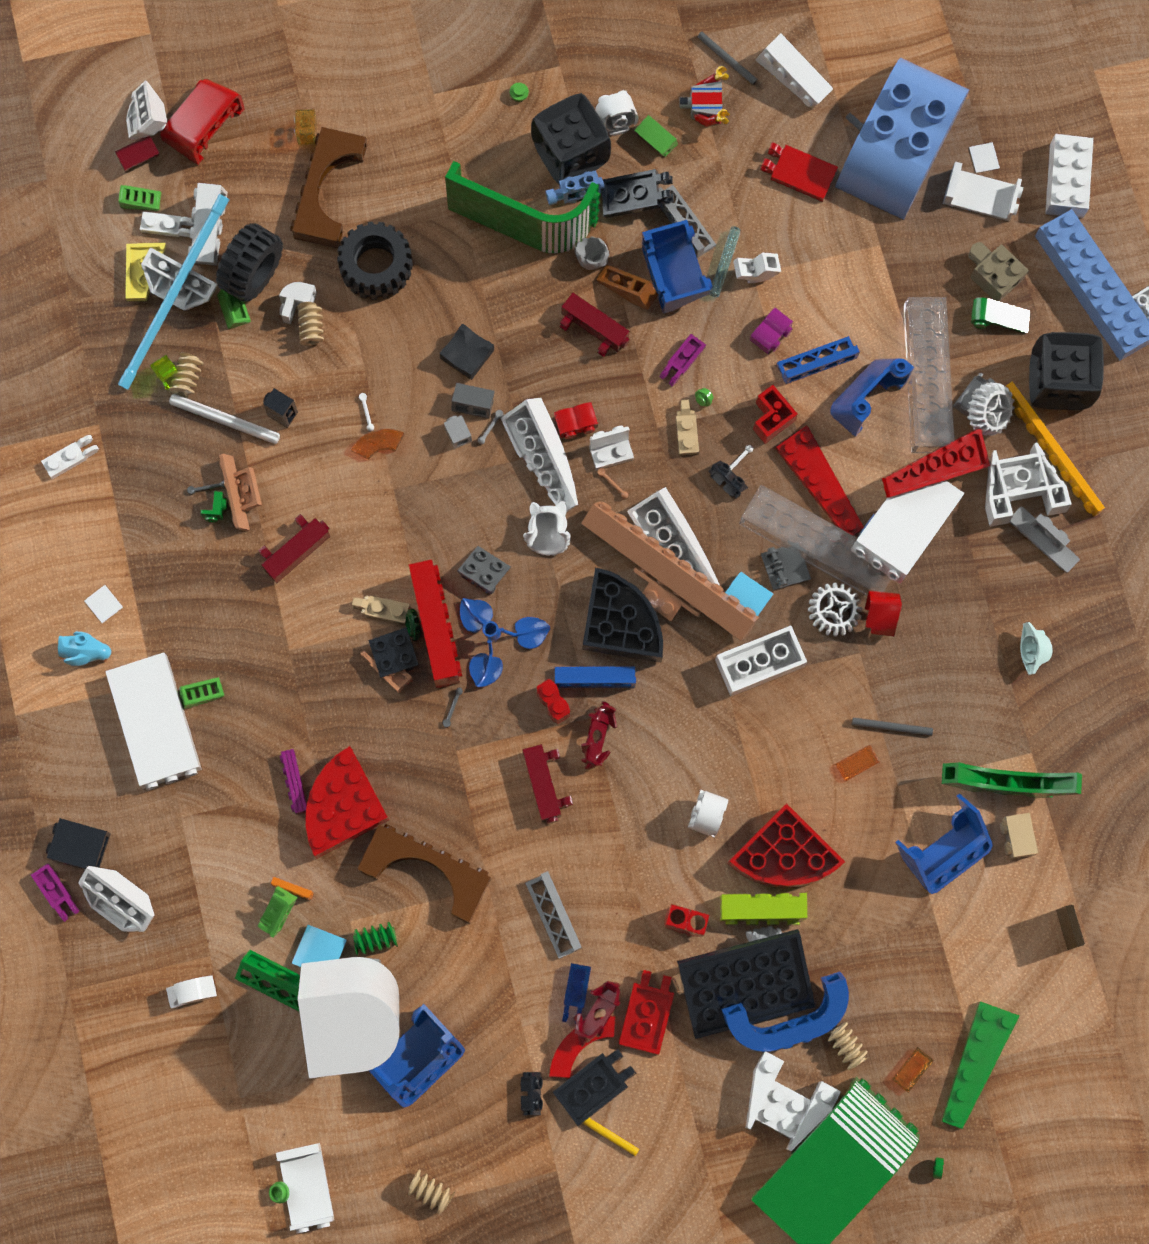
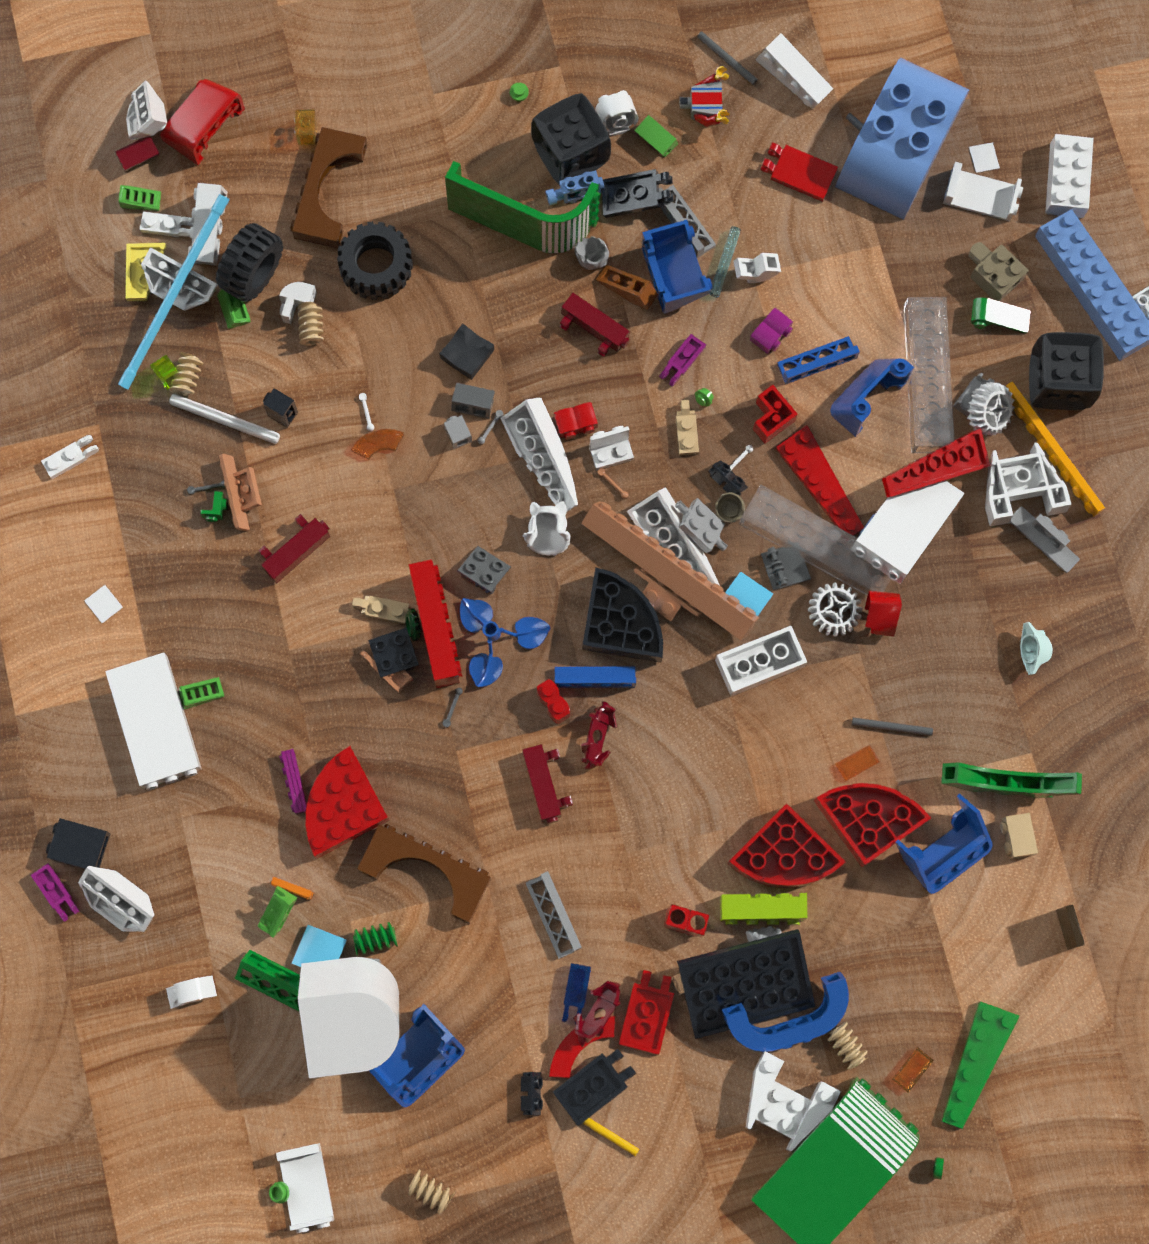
medium azure animal [58,631,112,666] -> none
white brick [688,790,728,838] -> none
none -> light grey plate [675,498,728,553]
none -> dark tan hair [715,492,745,523]
none -> red brick [814,783,931,867]

